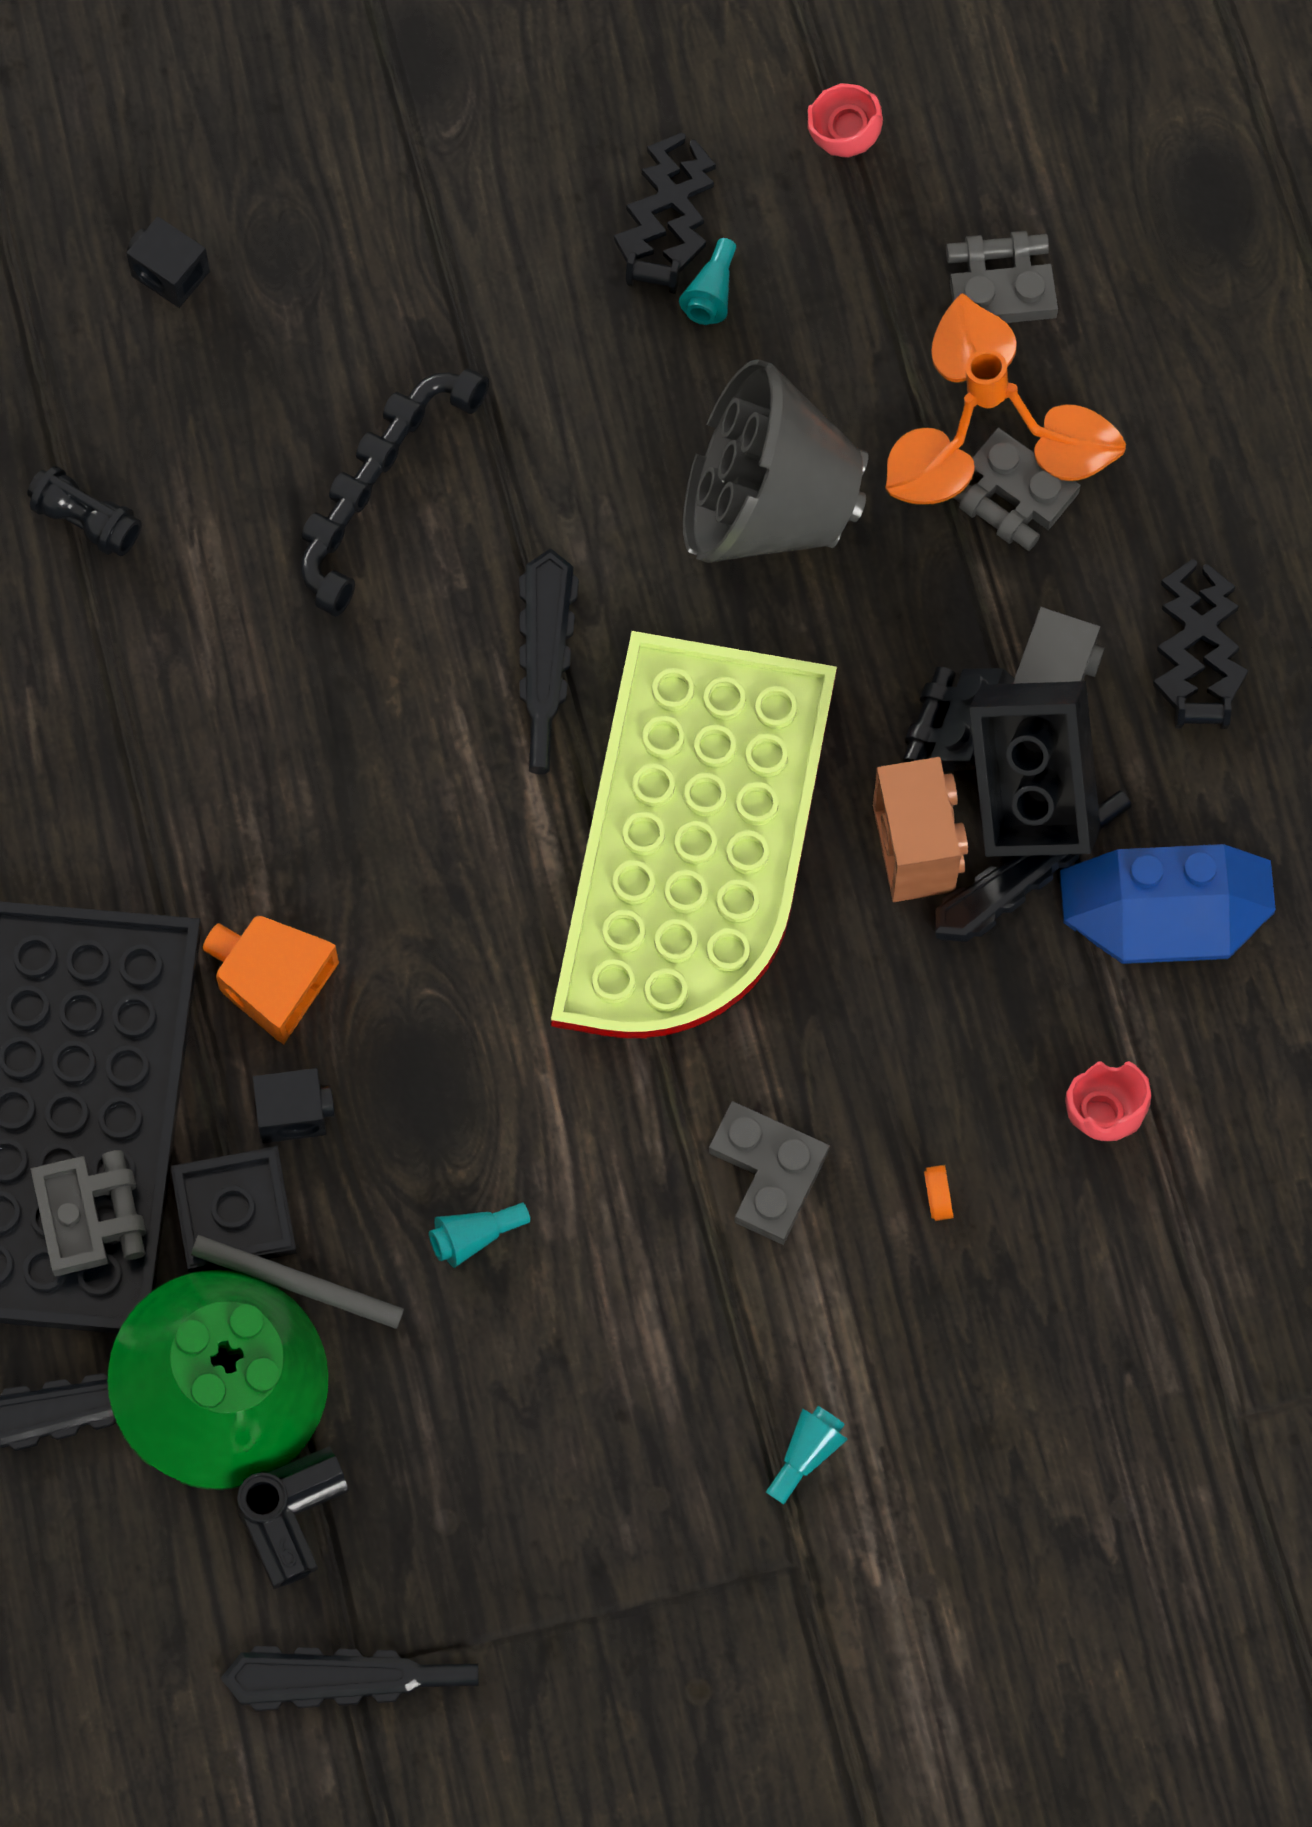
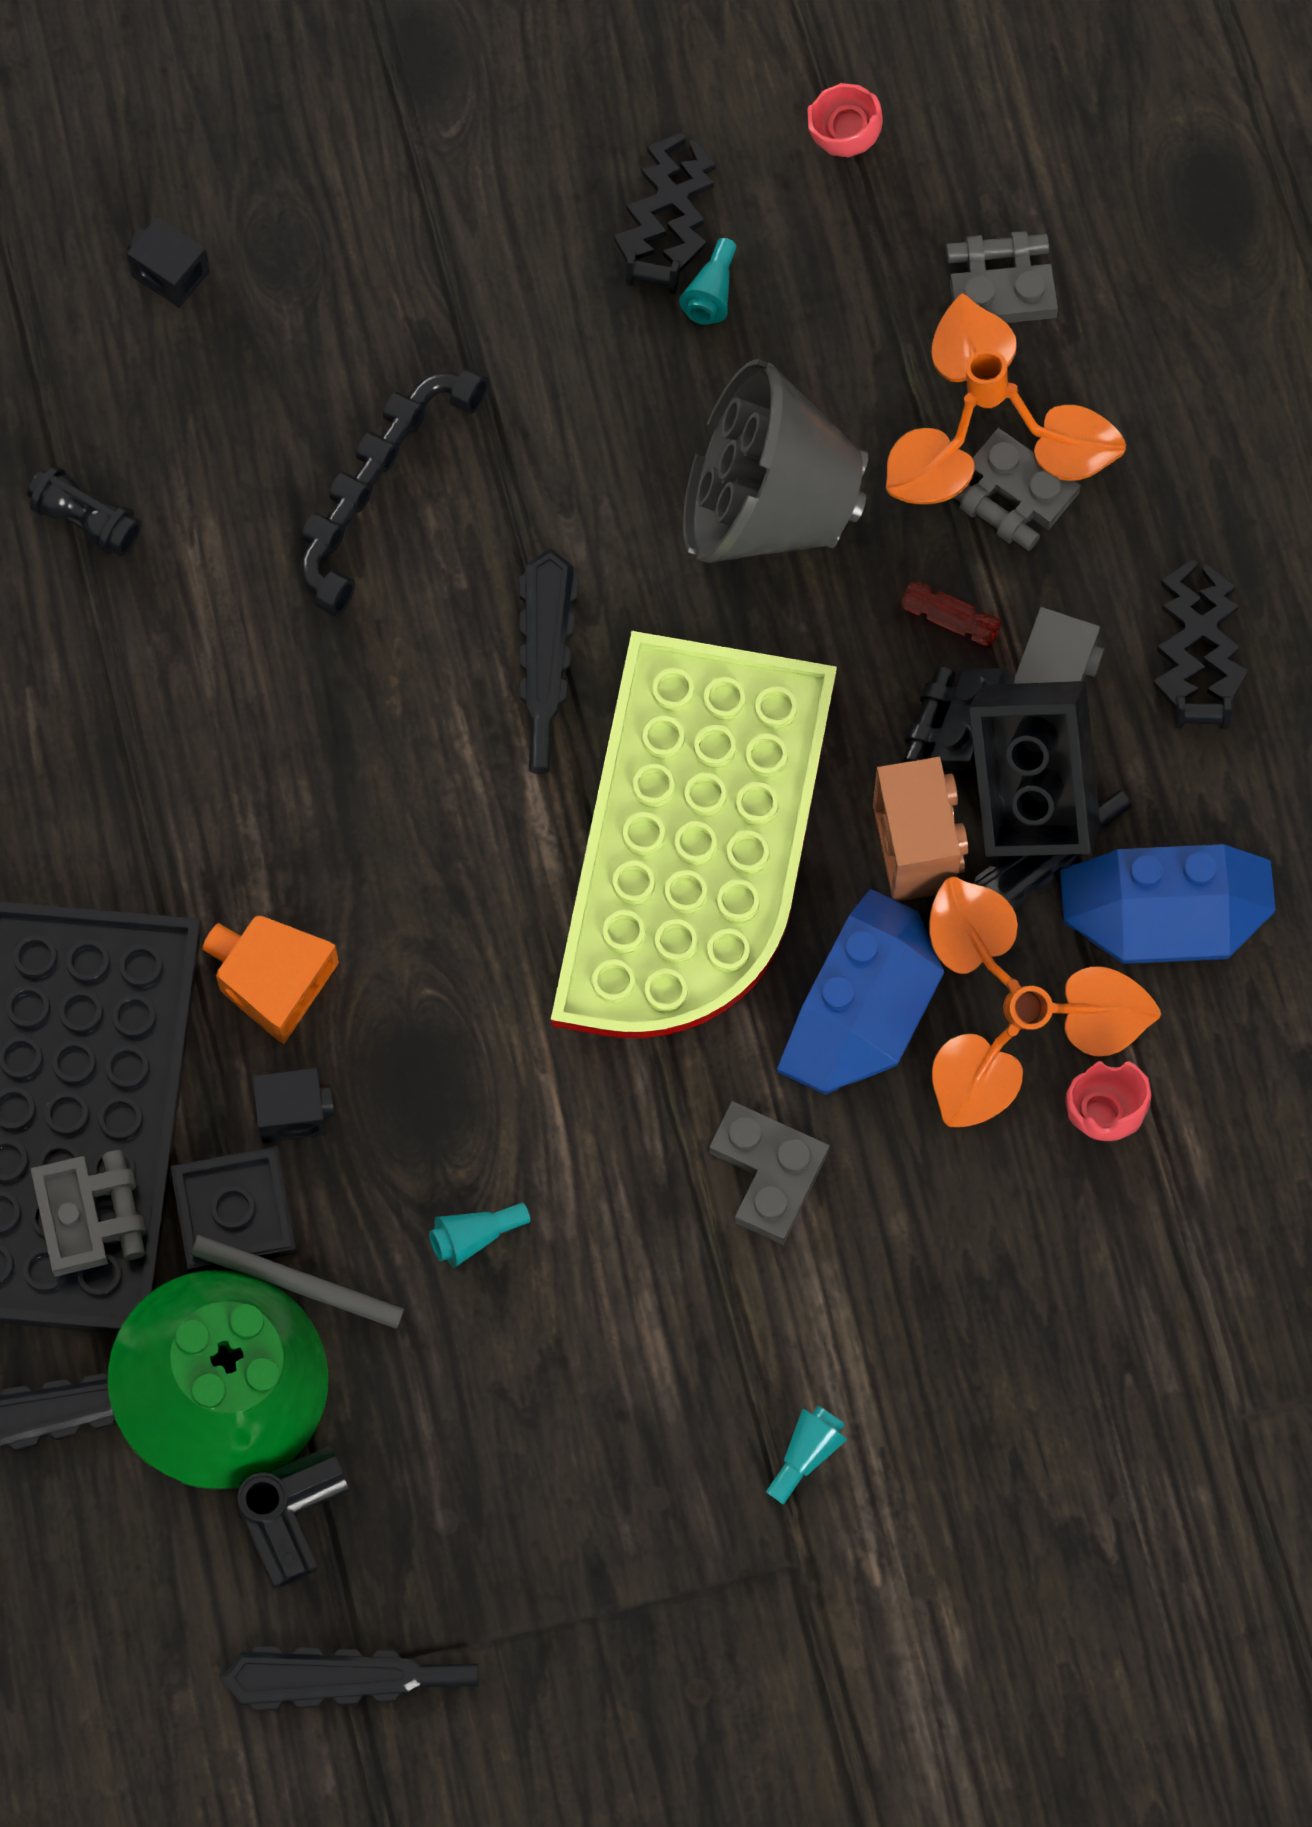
orange tile [924,1165,954,1221] -> none
none -> blue wedge [777,889,944,1095]
none -> clear red axle [902,581,1001,646]
none -> orange plant [929,877,1161,1127]

